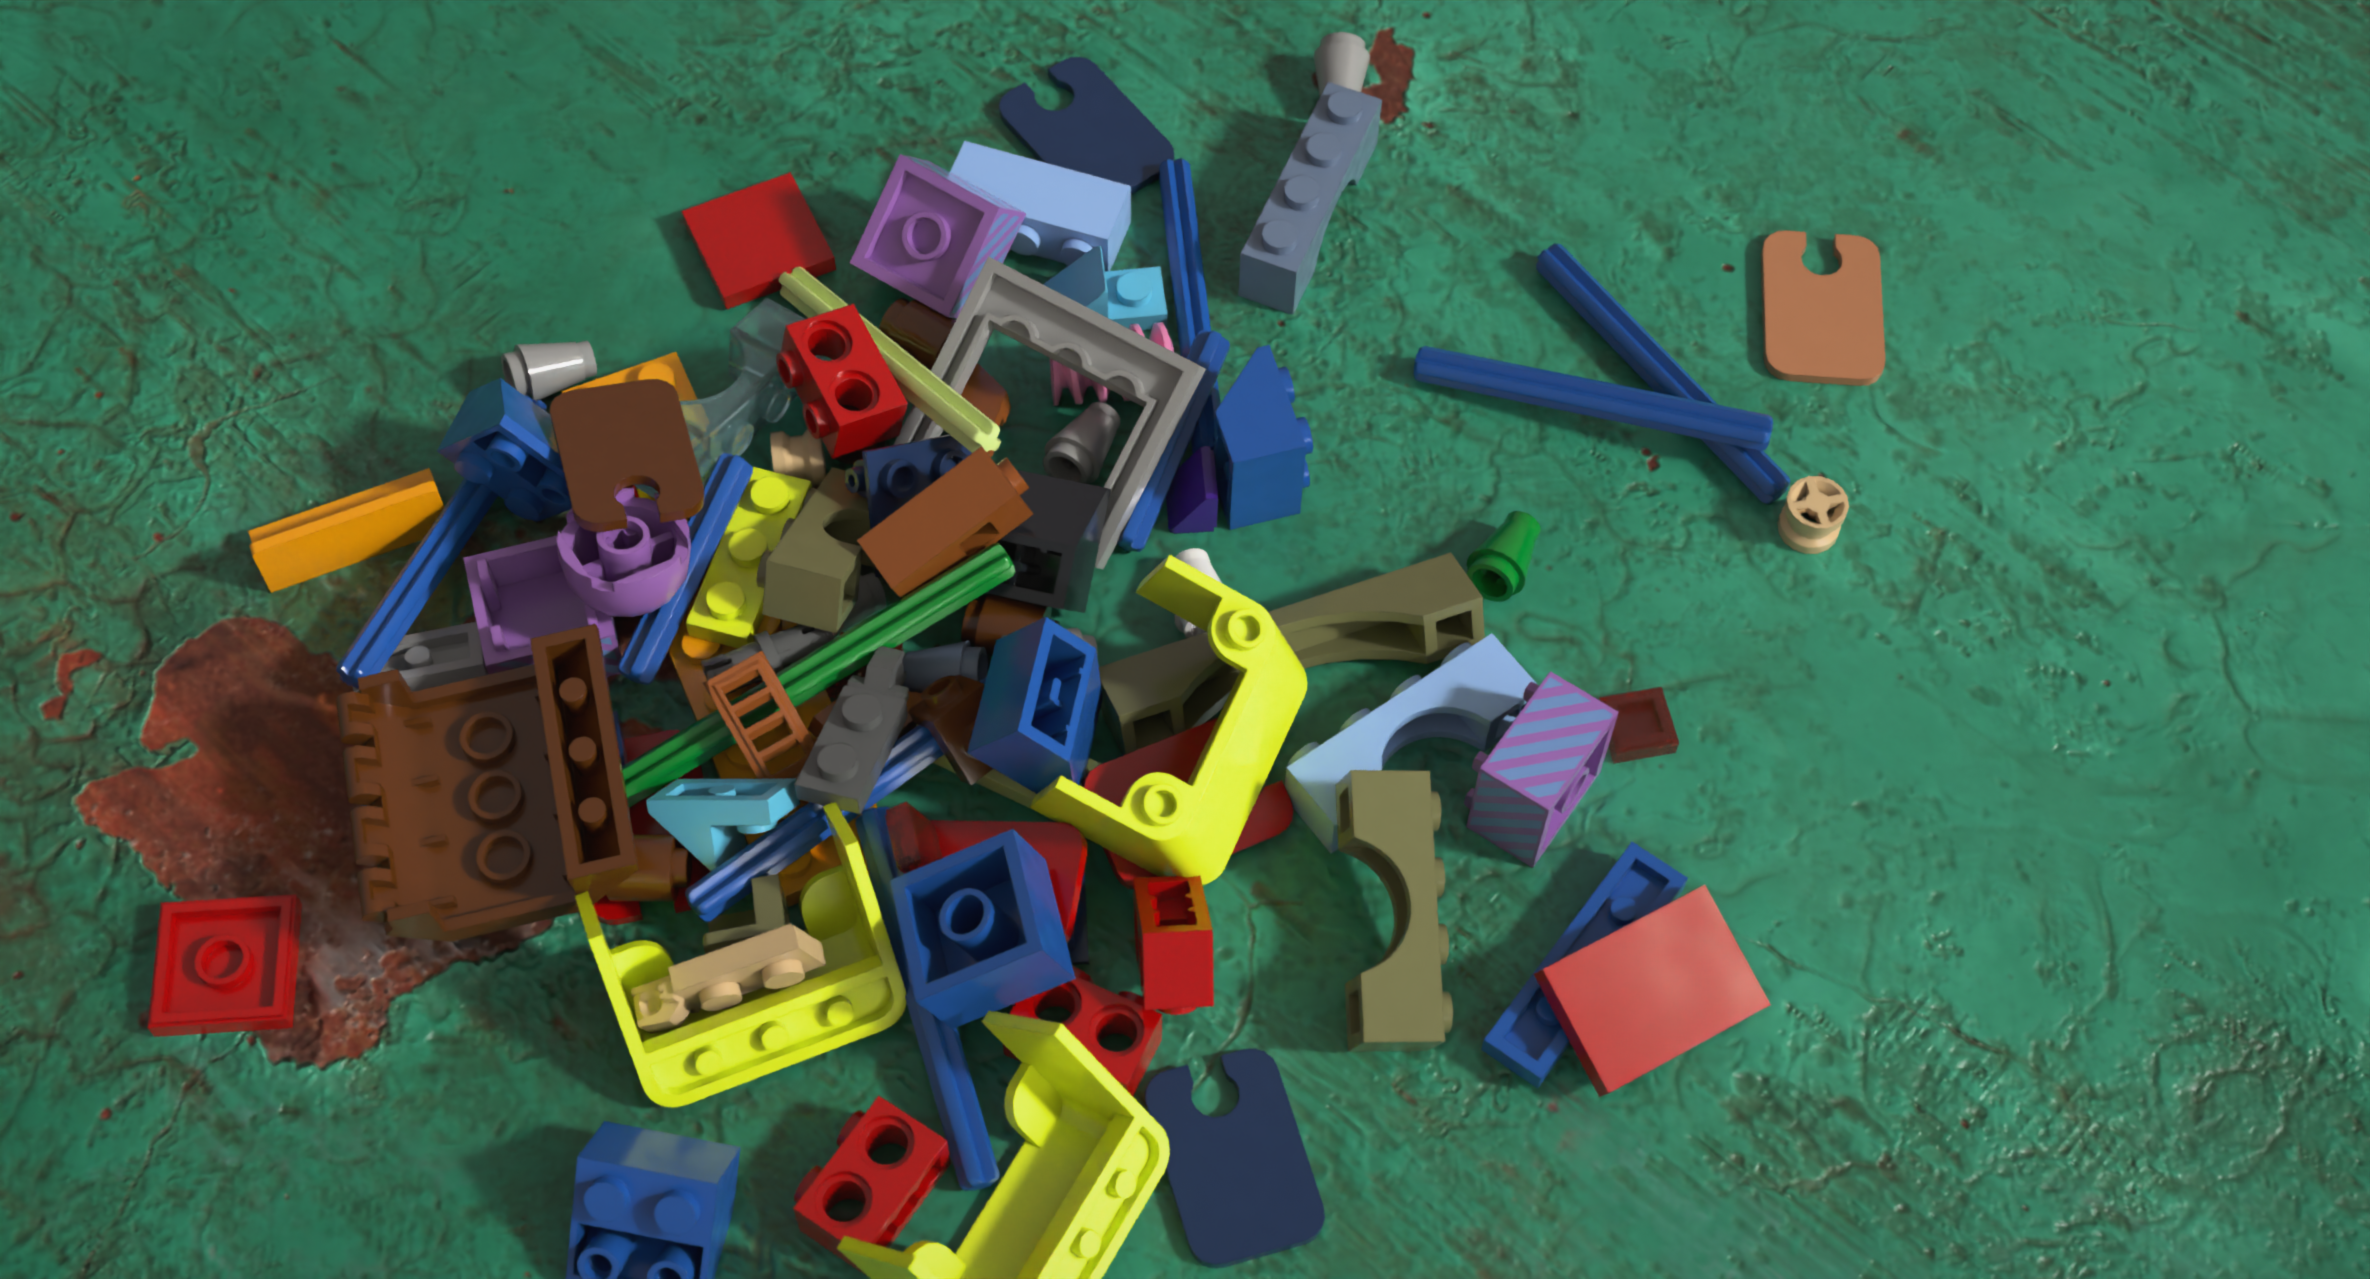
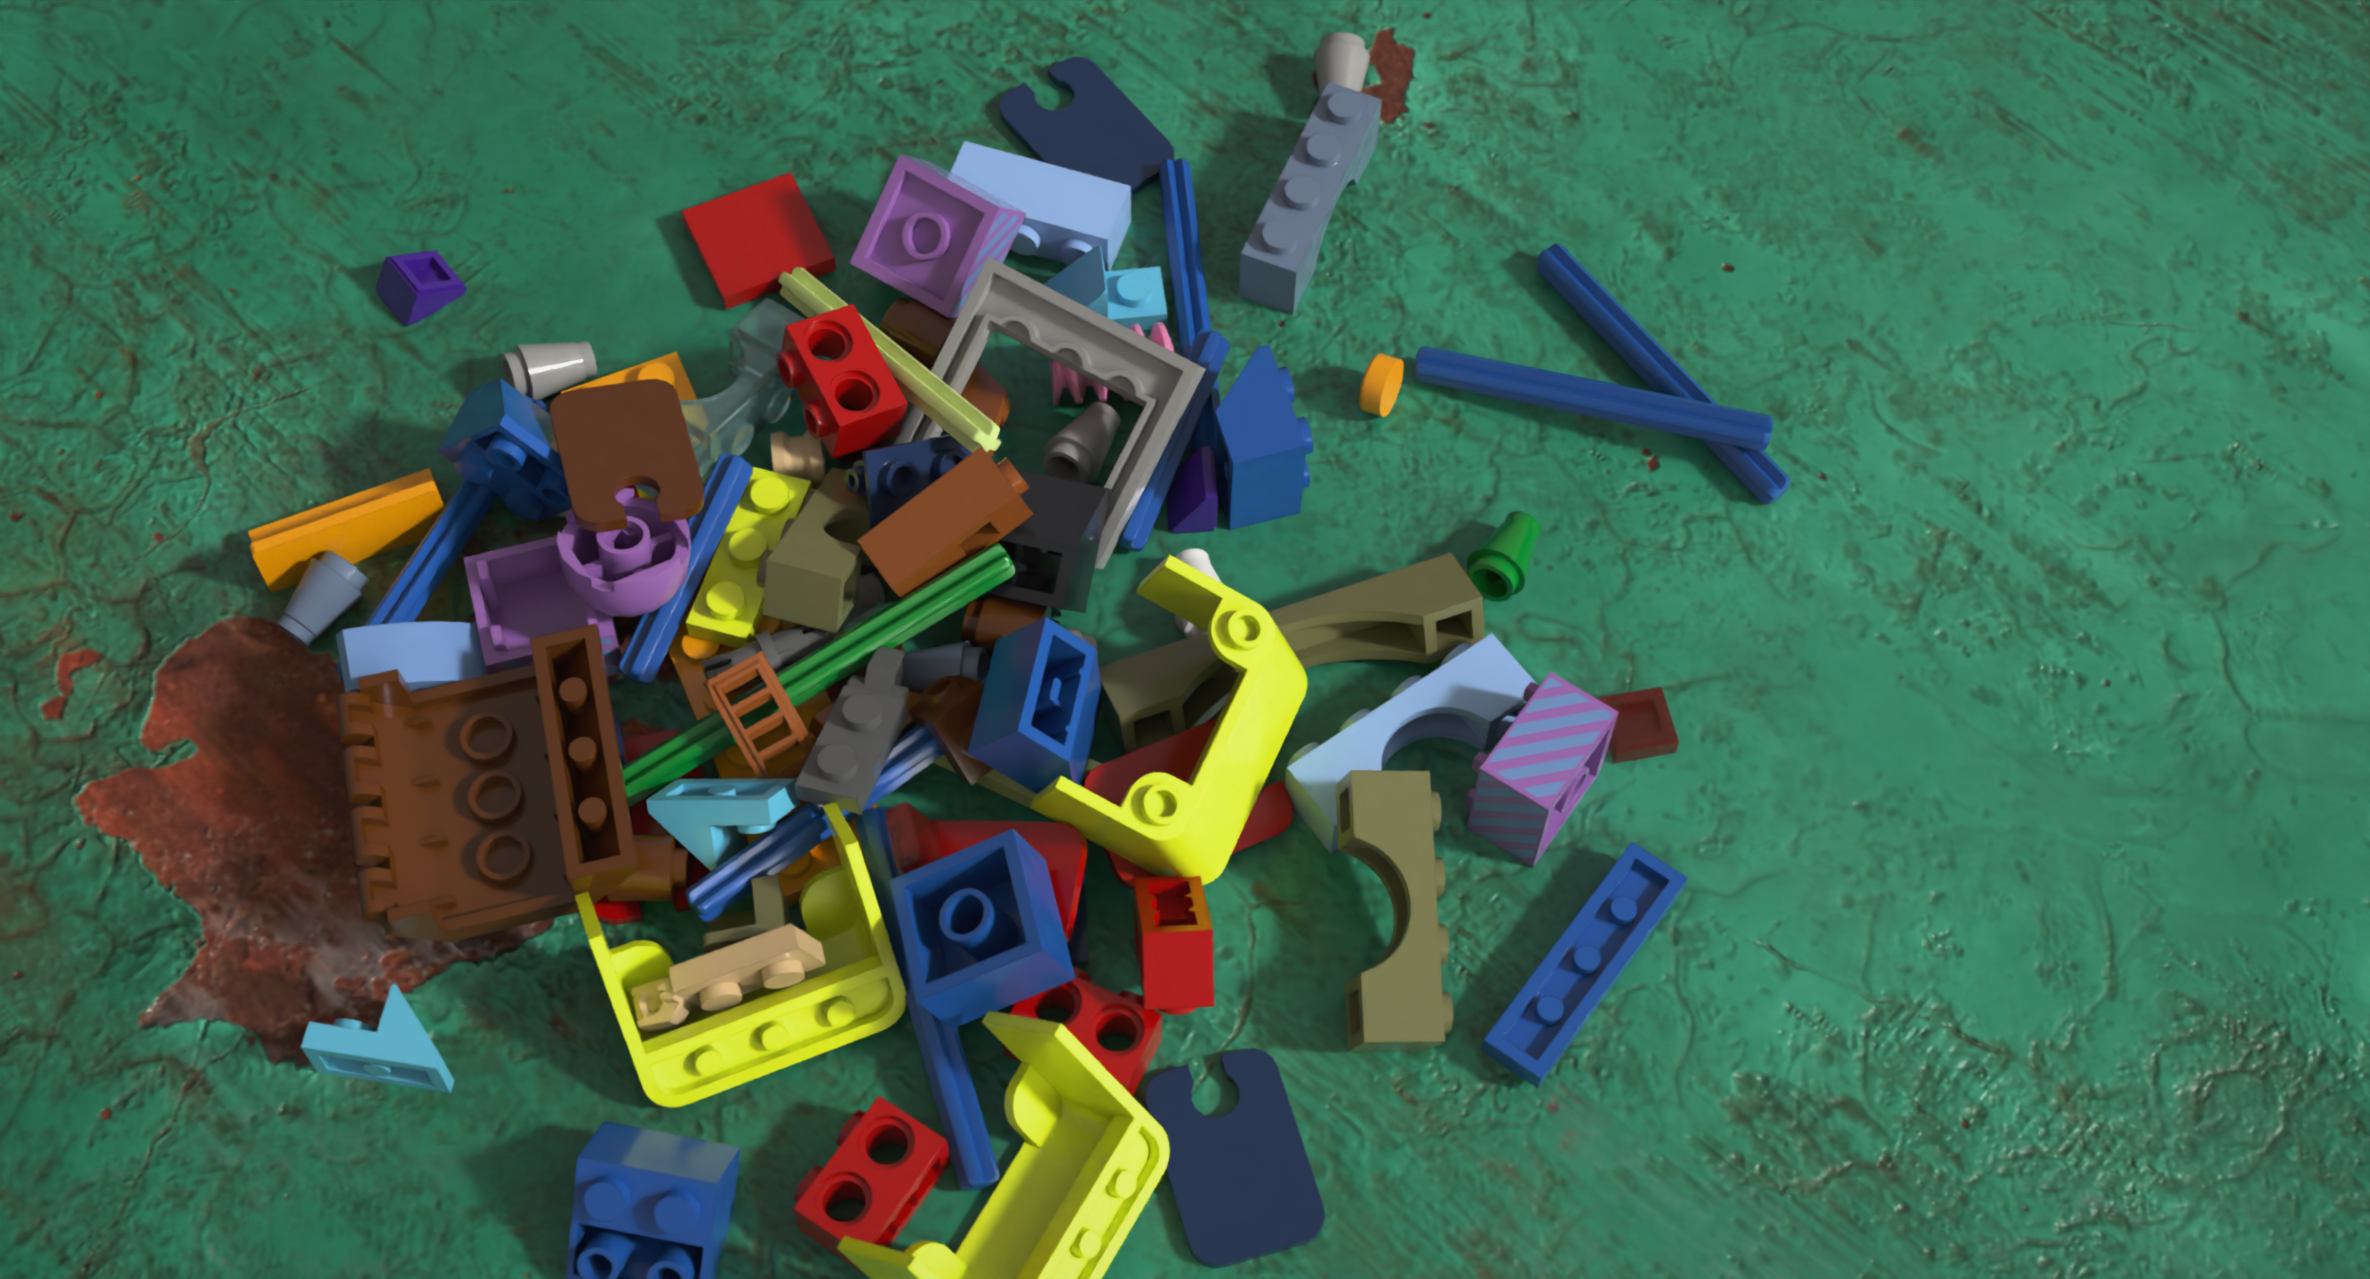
red tile [148,894,302,1037] -> none
tile [1534,885,1771,1097] -> none
nougat piece [1761,231,1885,386] -> none
tan wheel [1777,476,1849,554] -> none
none -> sand blue cone [276,550,369,647]
none -> medium azure slope [301,983,455,1093]
none -> medium blue slope [336,621,488,693]
none -> dark purple slope [376,250,467,326]
none -> light orange tile [1359,353,1404,417]

